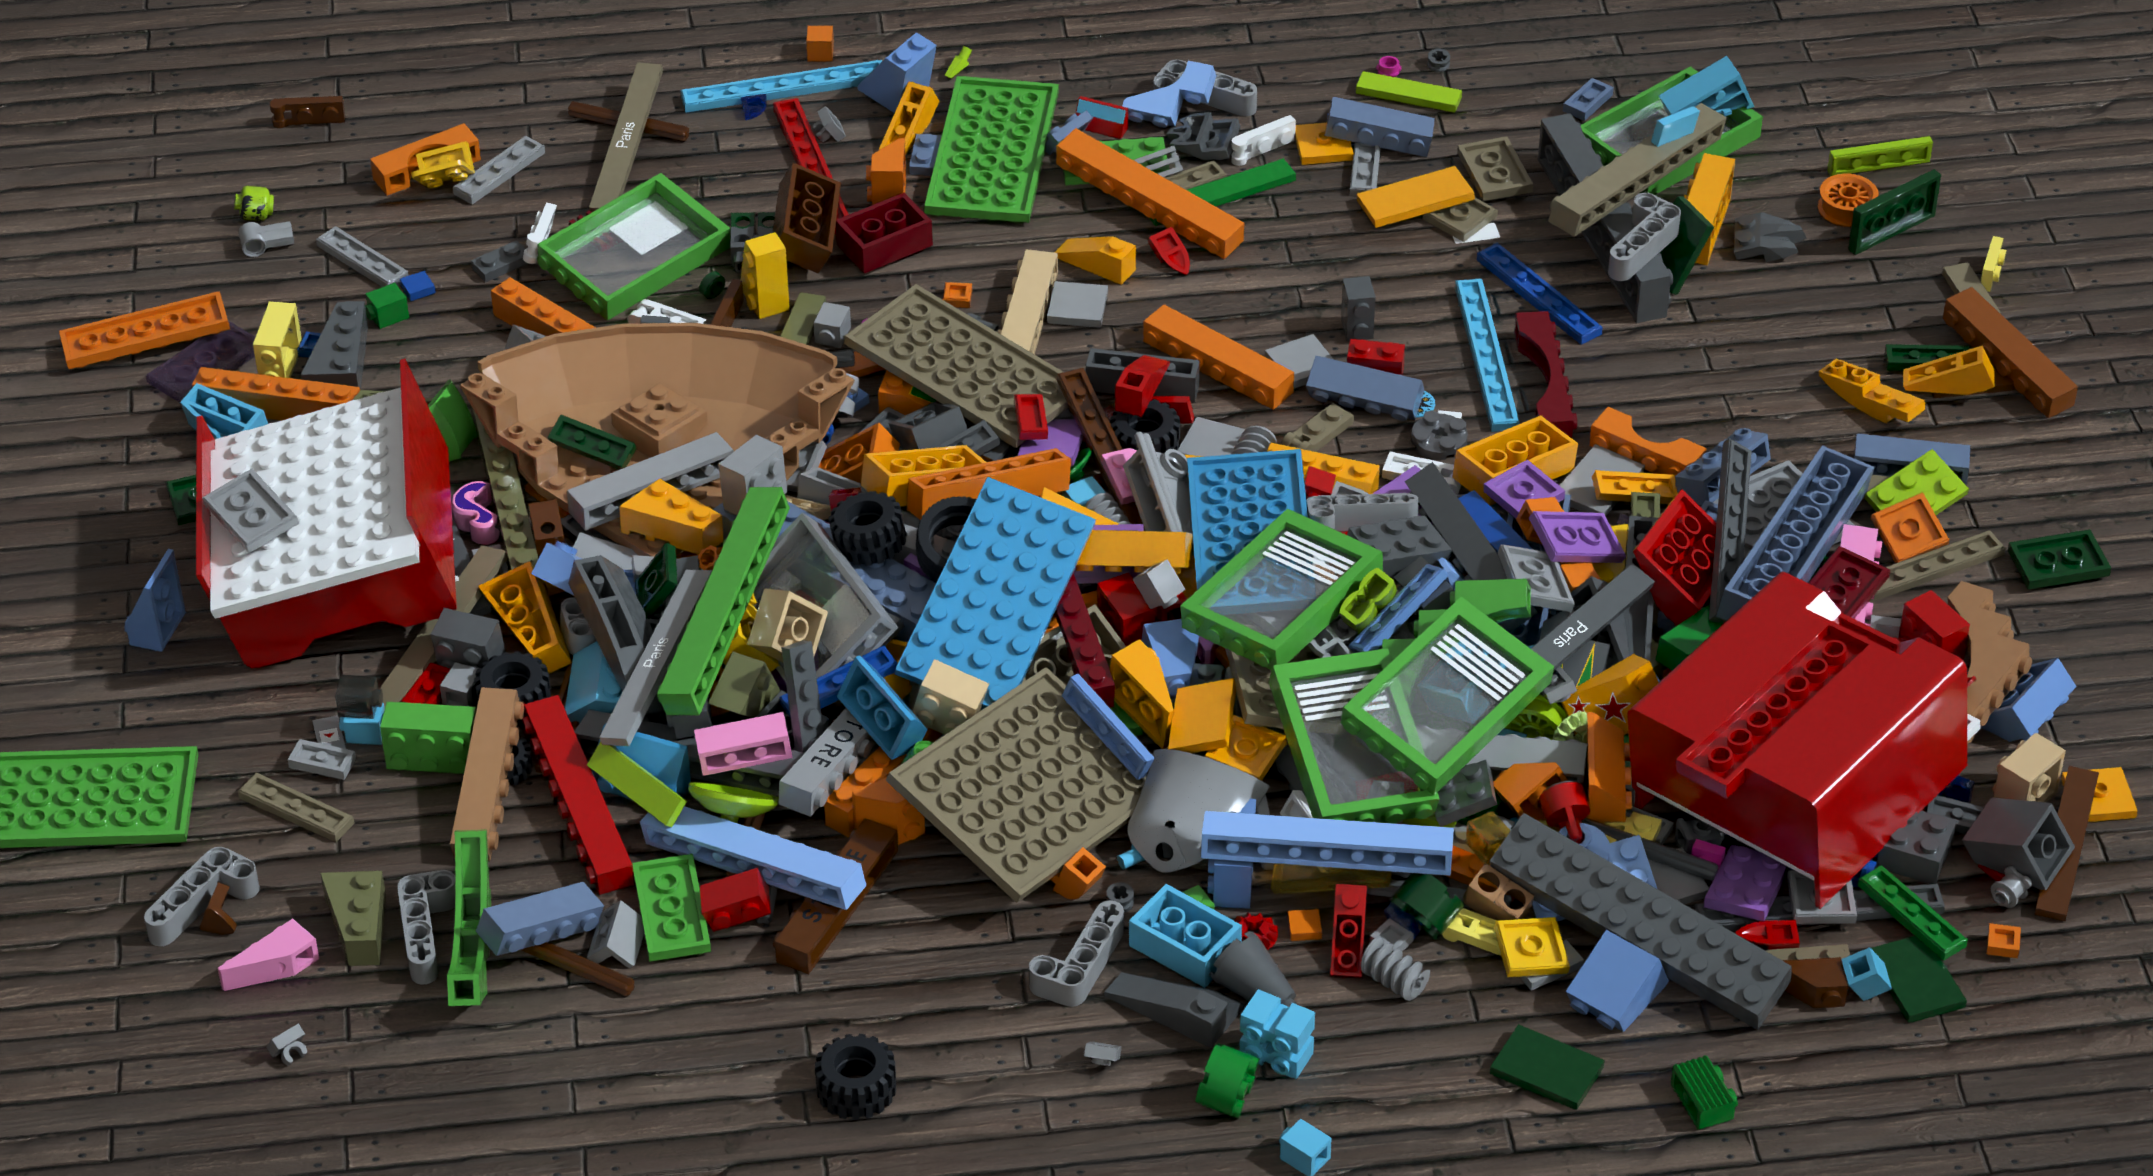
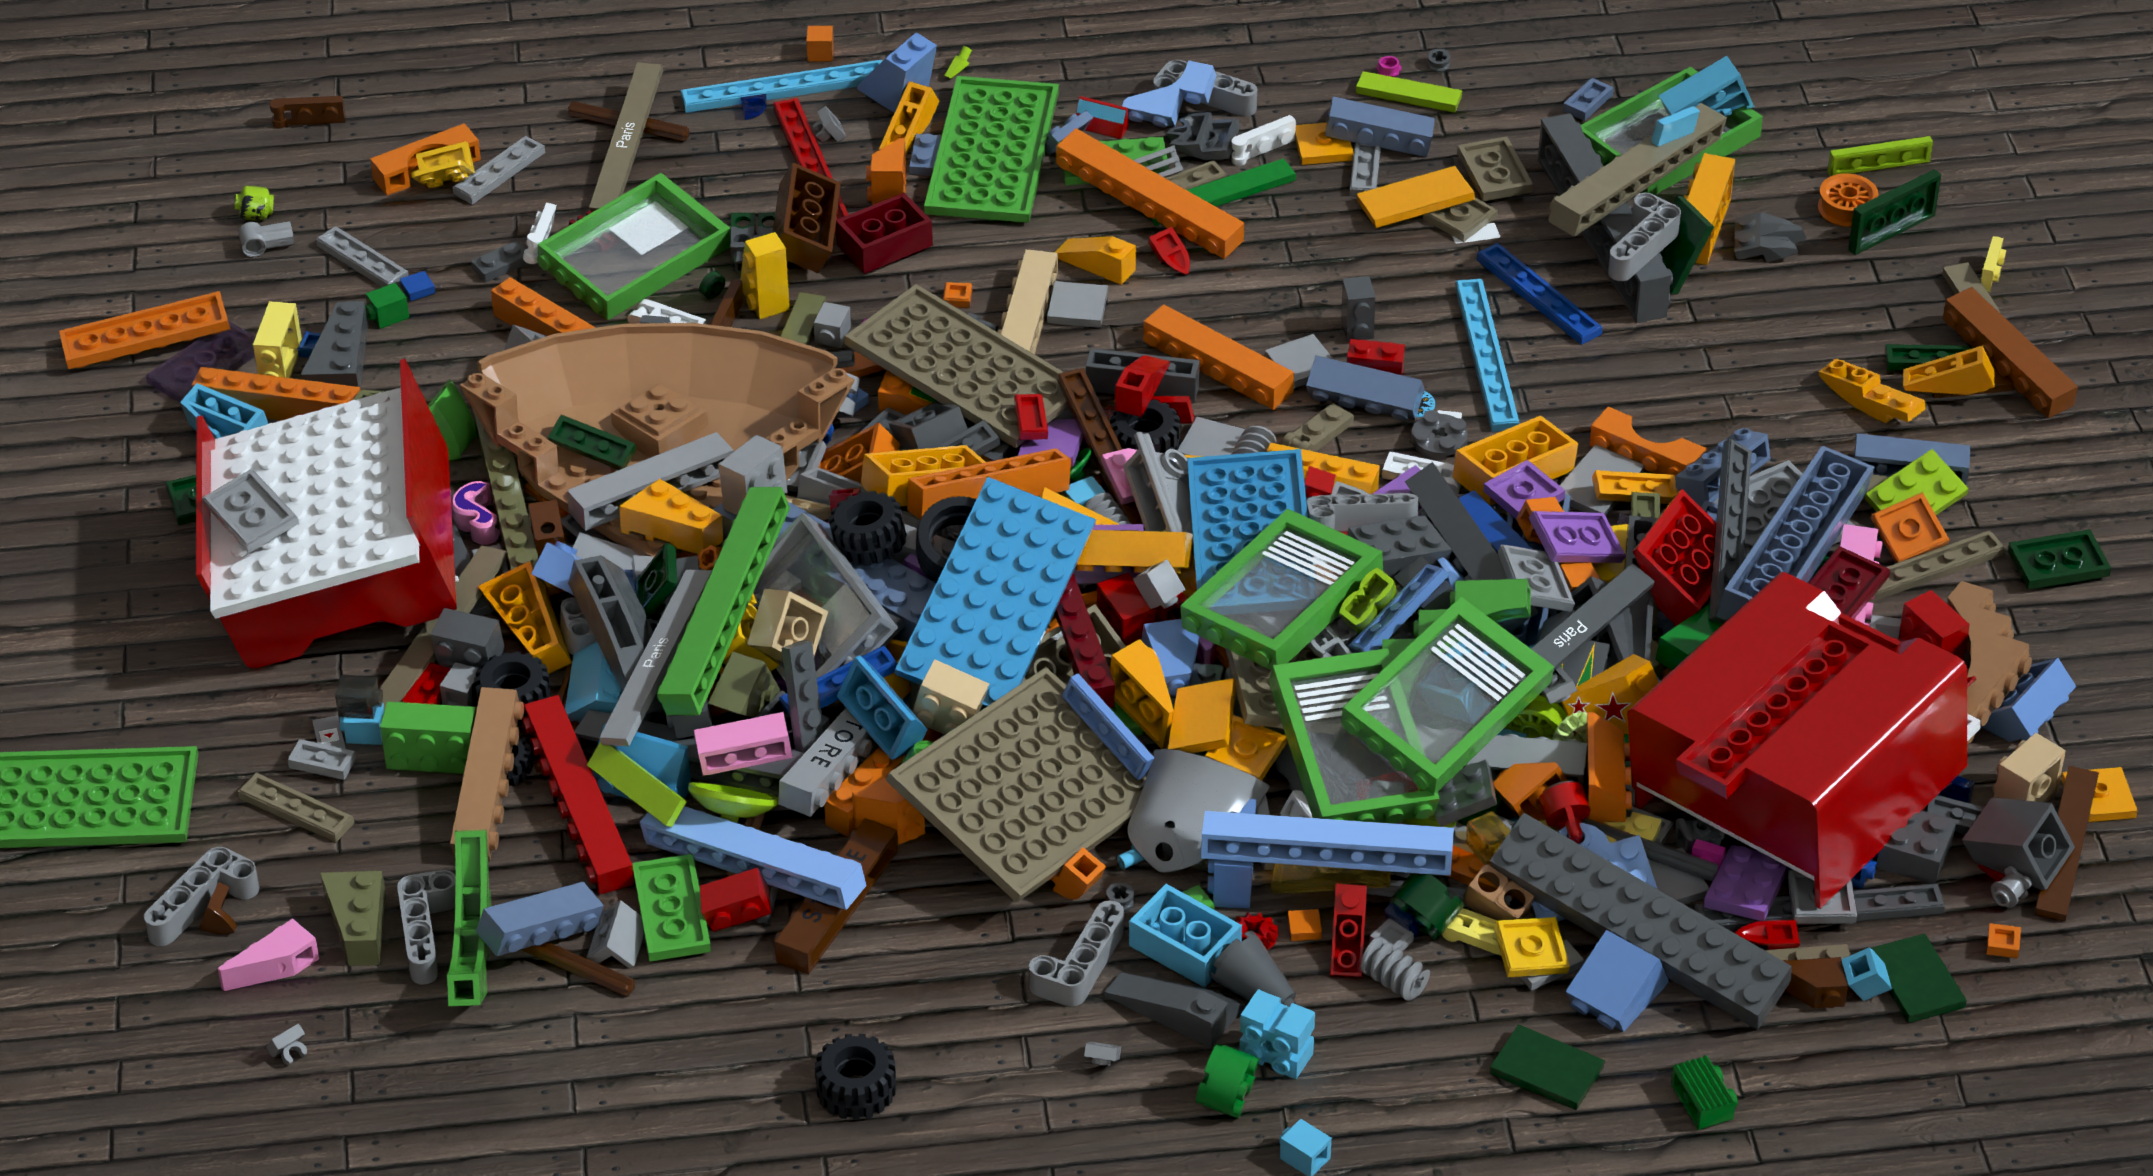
medium blue slope [124,549,186,652] -> none
dark red arch [1514,311,1577,438] -> none
green tile [1858,865,1968,961] -> none

